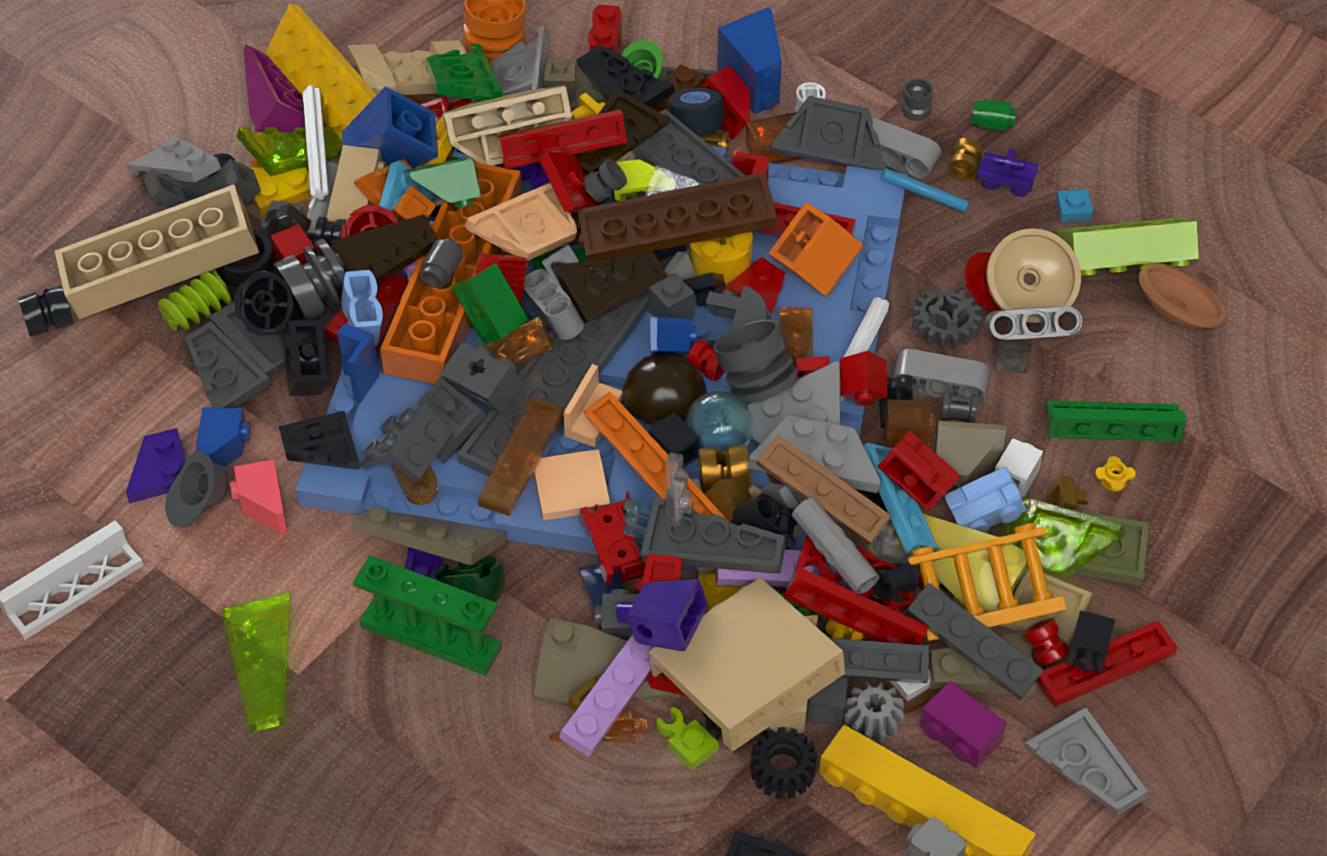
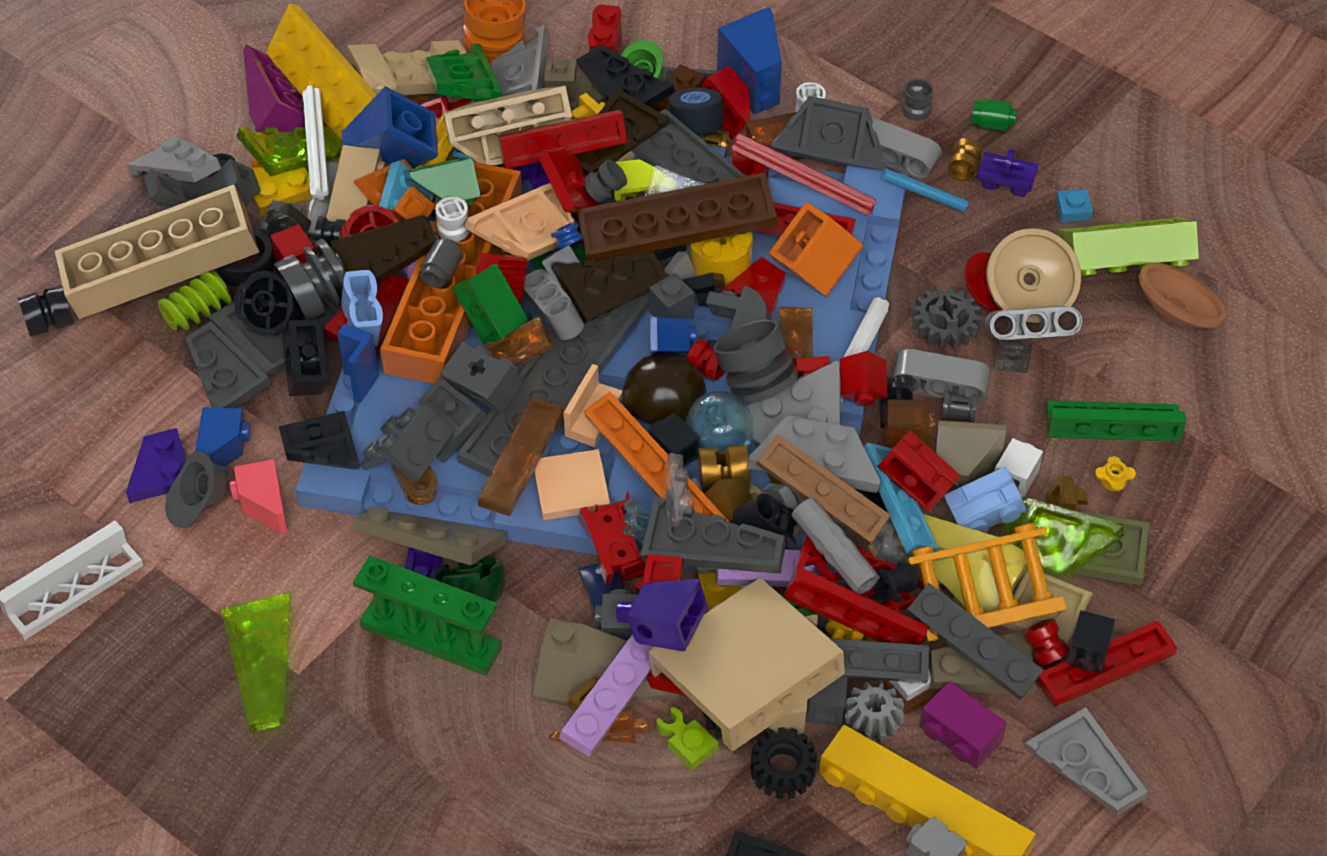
none -> white wheel [435,197,469,242]
none -> blue bush [551,222,583,249]
none -> axle [731,133,876,215]

